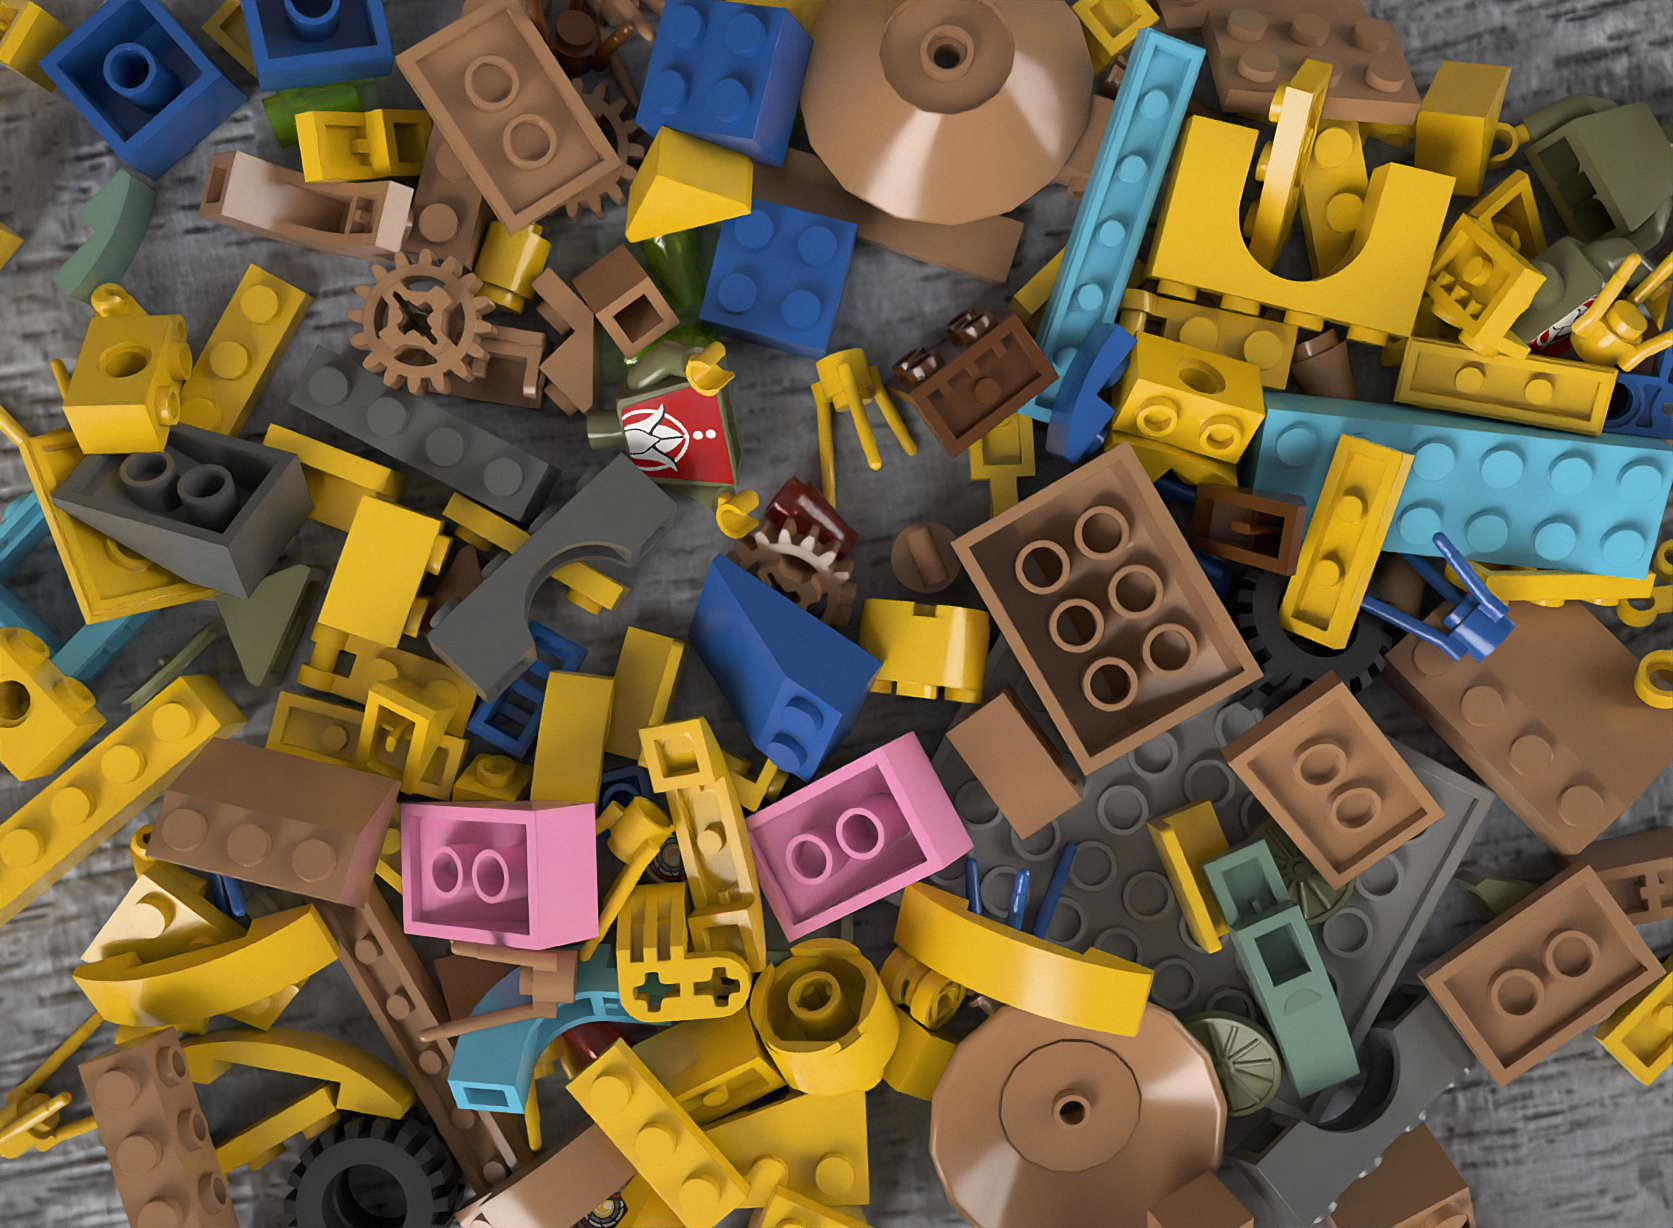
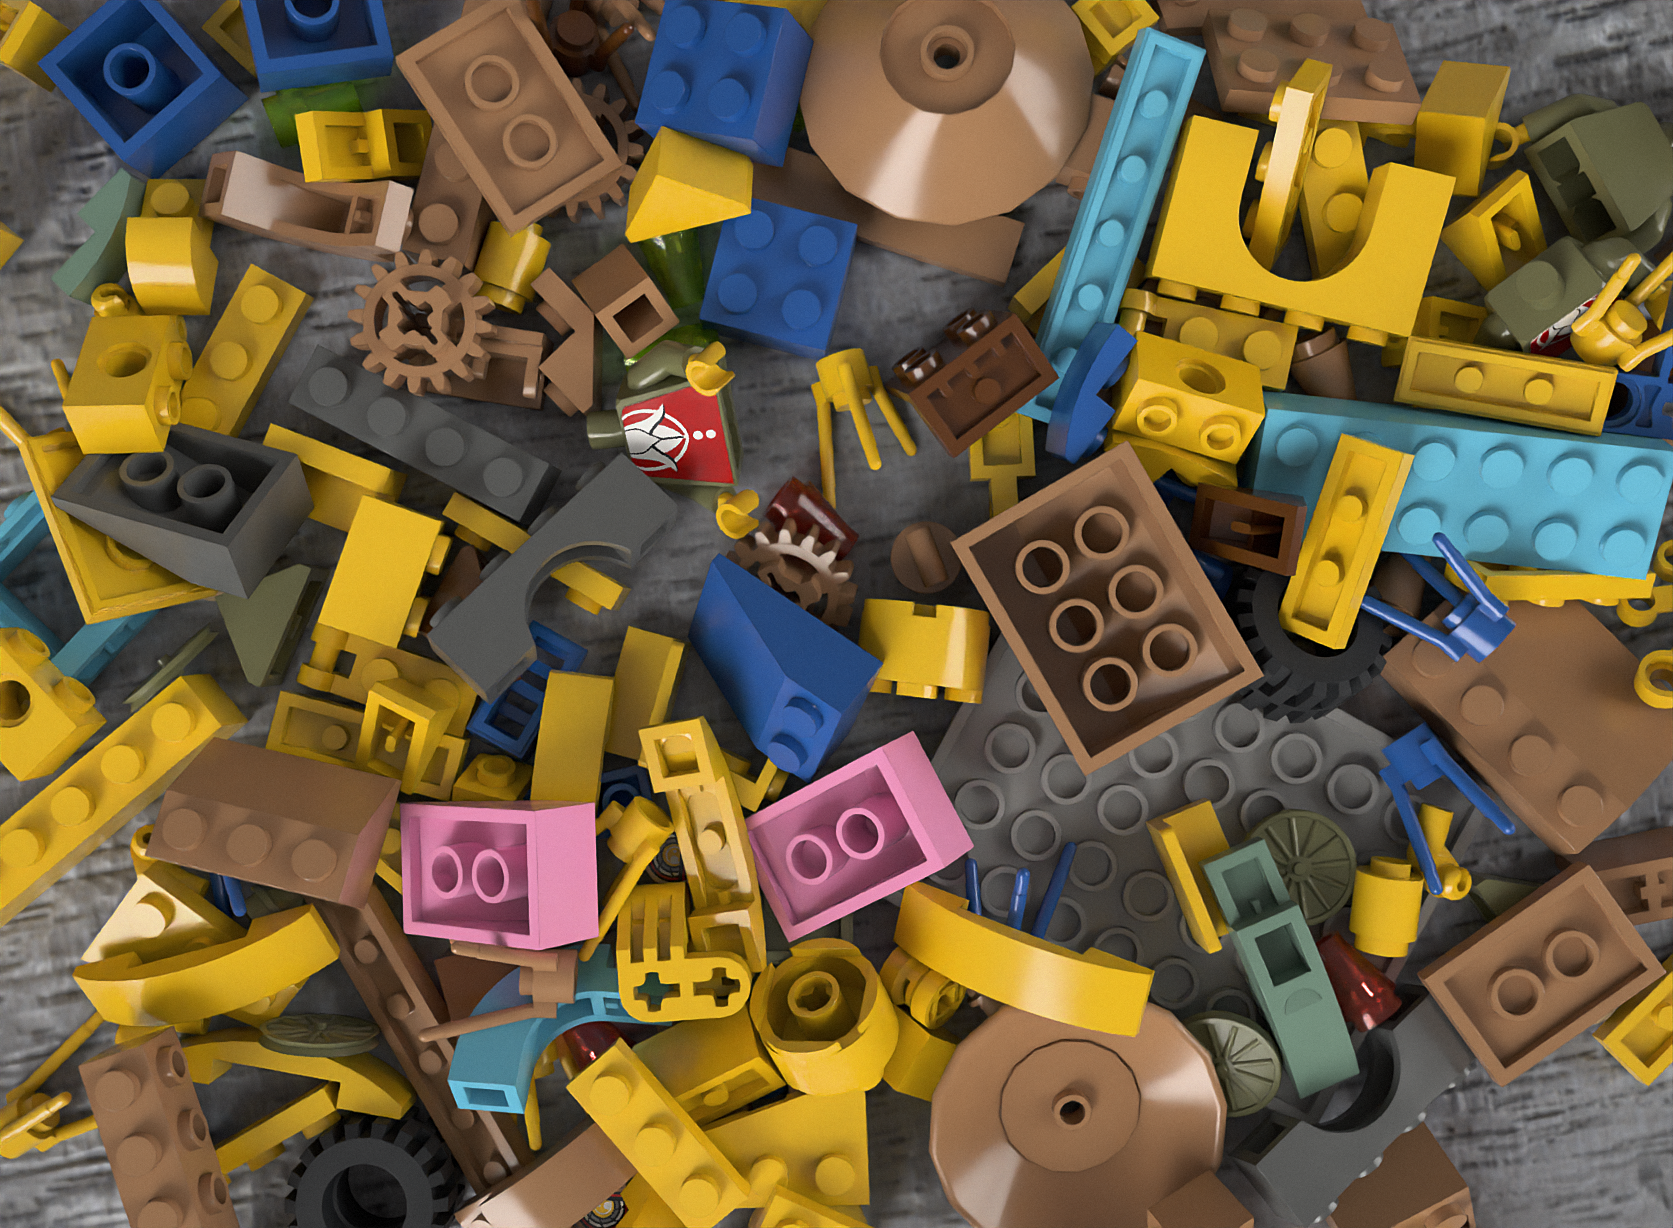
medium nougat hinge [945,682,1084,840] -> none
medium nougat plate [1220,669,1446,891] -> none
yellow bracket [1424,213,1547,361] -> none
none -> yellow brick [125,179,219,315]
none -> olive wheel [258,1013,381,1057]
none -> clear red cone [1315,930,1402,1033]
none -> yellow brick [1349,856,1424,957]
none -> blue plant [1378,722,1516,895]
none -> yellow arm [1406,802,1472,901]

